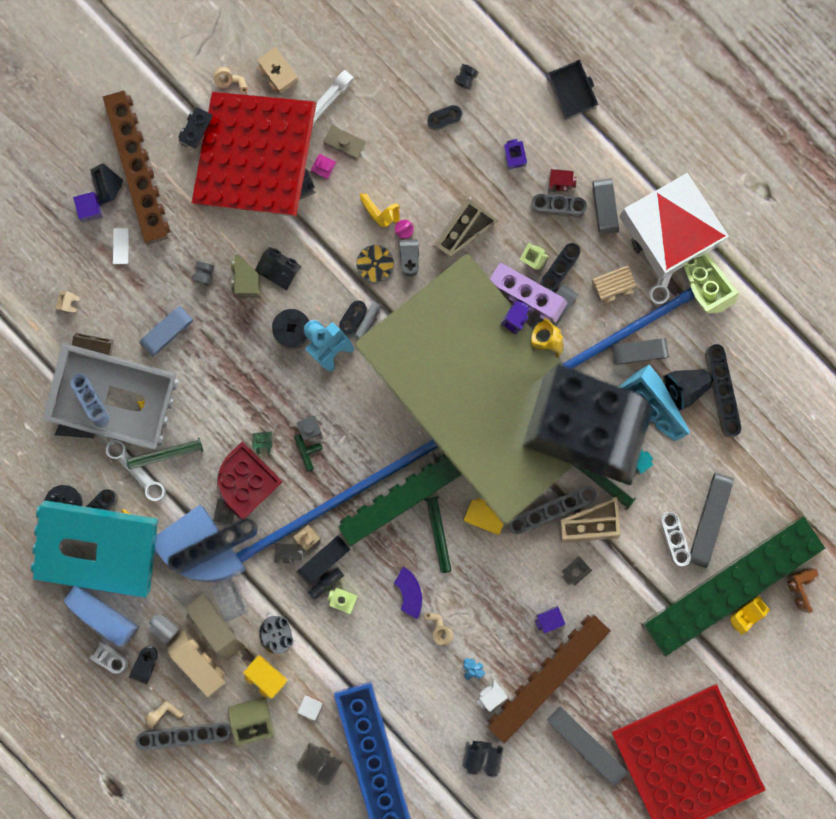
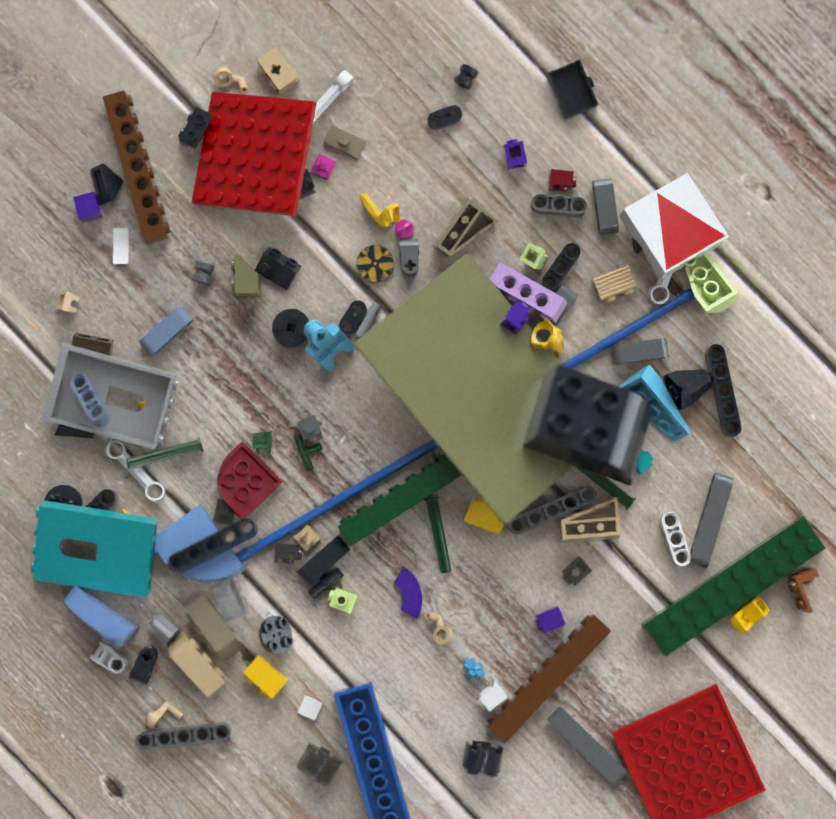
olive slope [228,697,276,747] -> none

